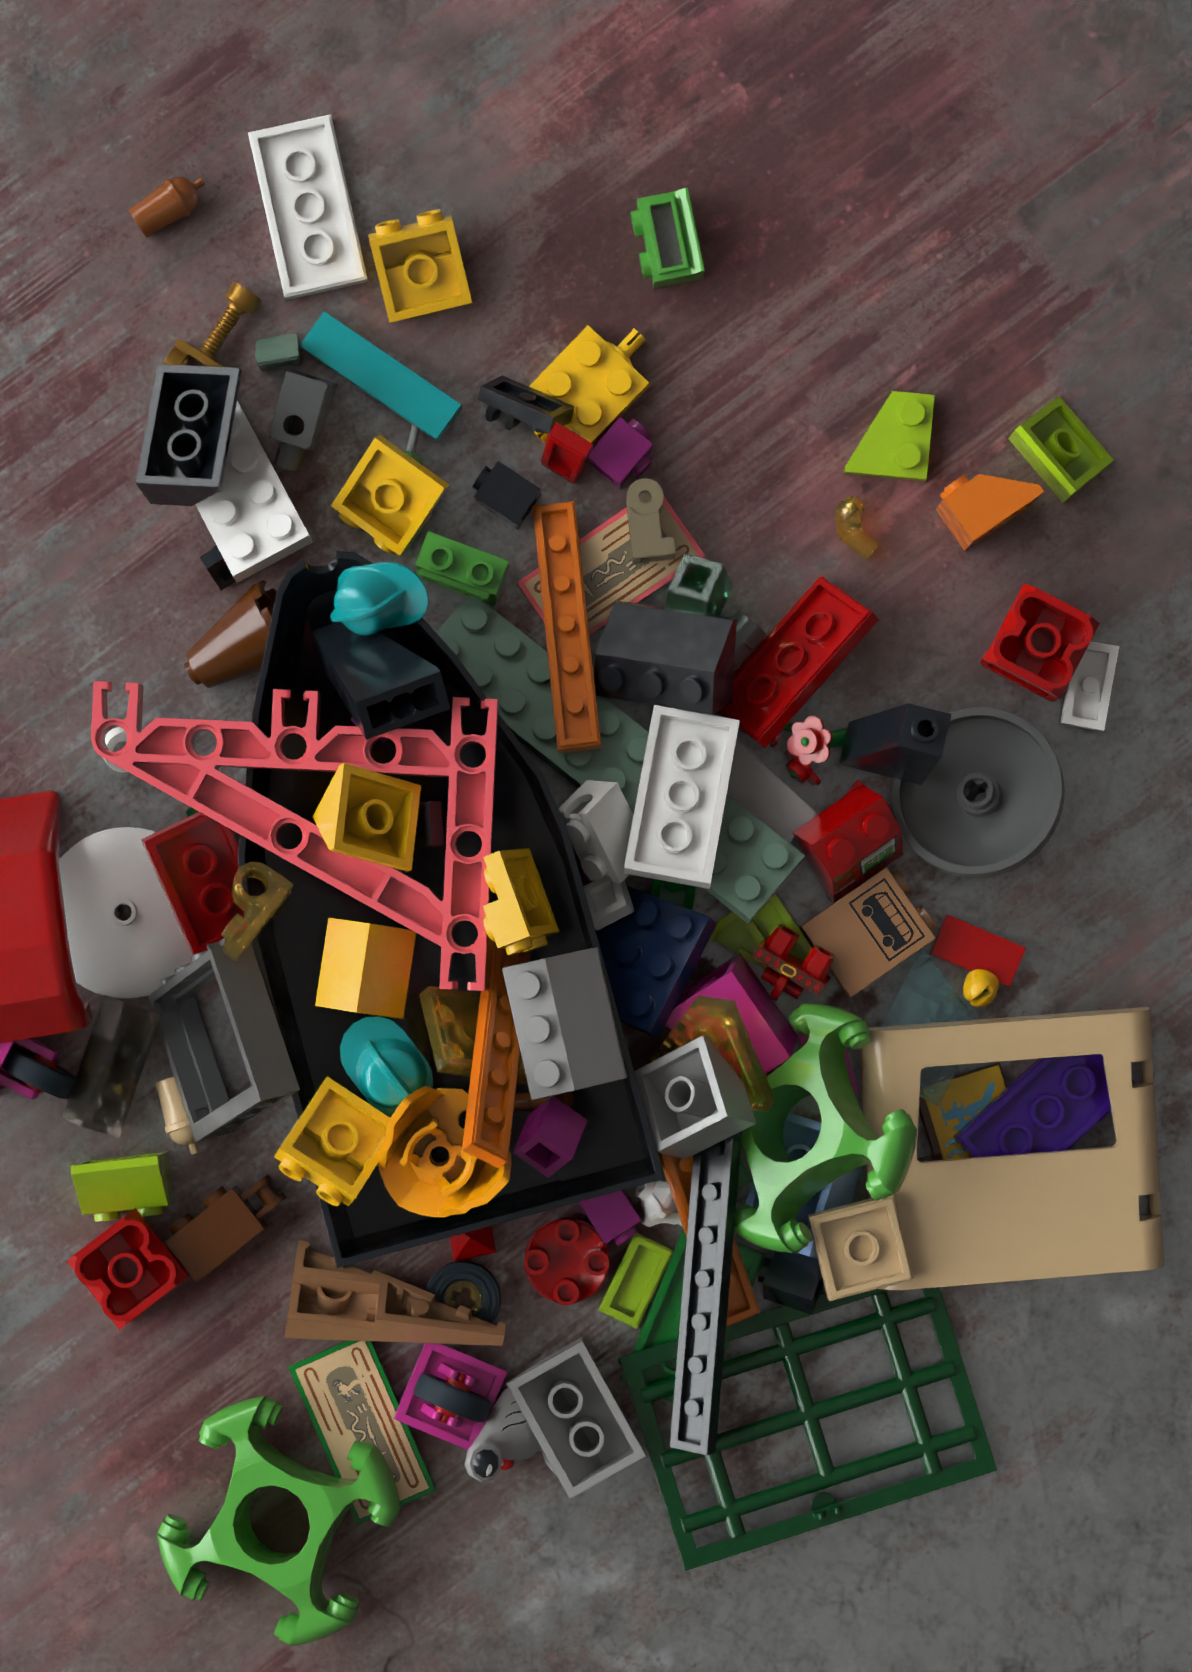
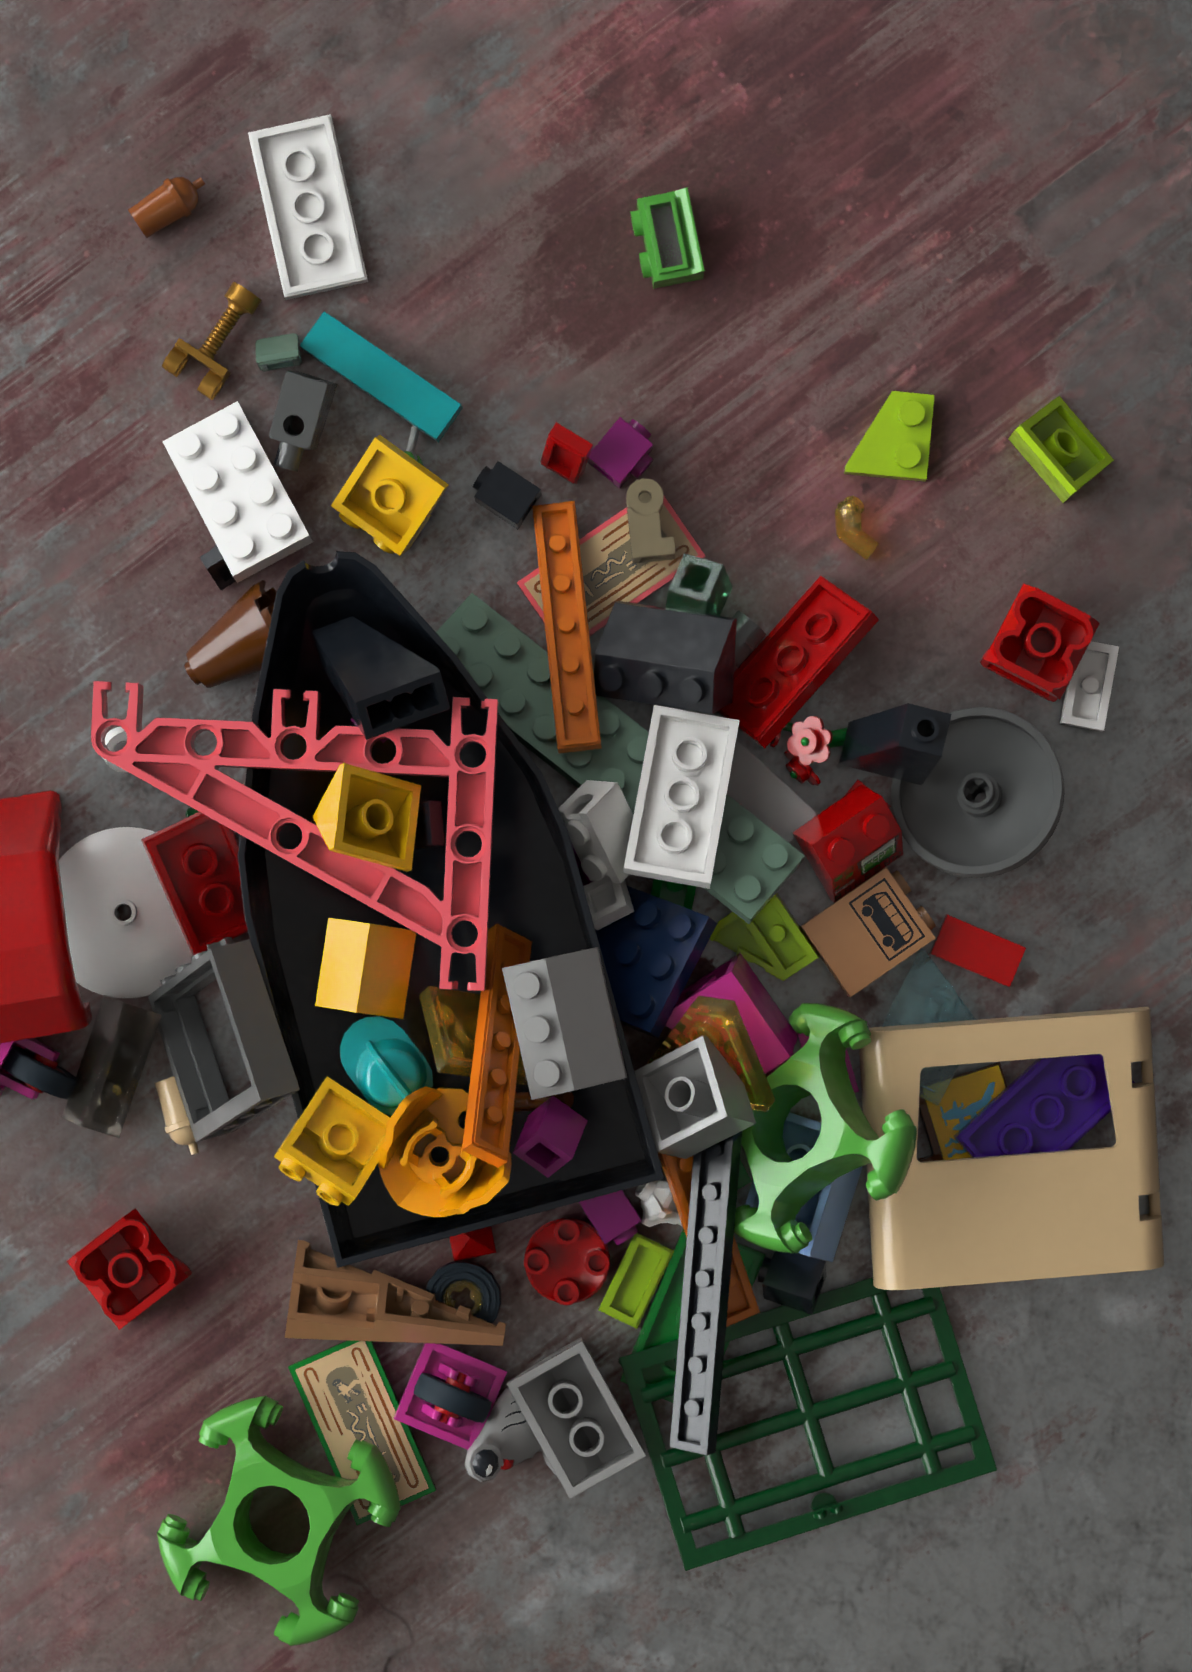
lime slope [70,1152,173,1222] -> none
black slope [135,364,242,506] -> none
reddish brown brick [164,1174,287,1283] -> none
clear yellow plate [221,862,294,962] -> none
teal piece [330,562,429,636] -> none
yellow plate [368,209,472,323] -> none
bright green window [415,531,510,606] -> none
black plate [478,375,574,433] -> none
yellow plate [483,848,559,956] -> none
yellow plate [529,325,650,445] -> none
red hips [752,924,835,1001] -> none
tan tile [807,1195,914,1301] -> none
orange slope [935,474,1044,551] -> none
yellow hinge [963,969,999,1007] -> none

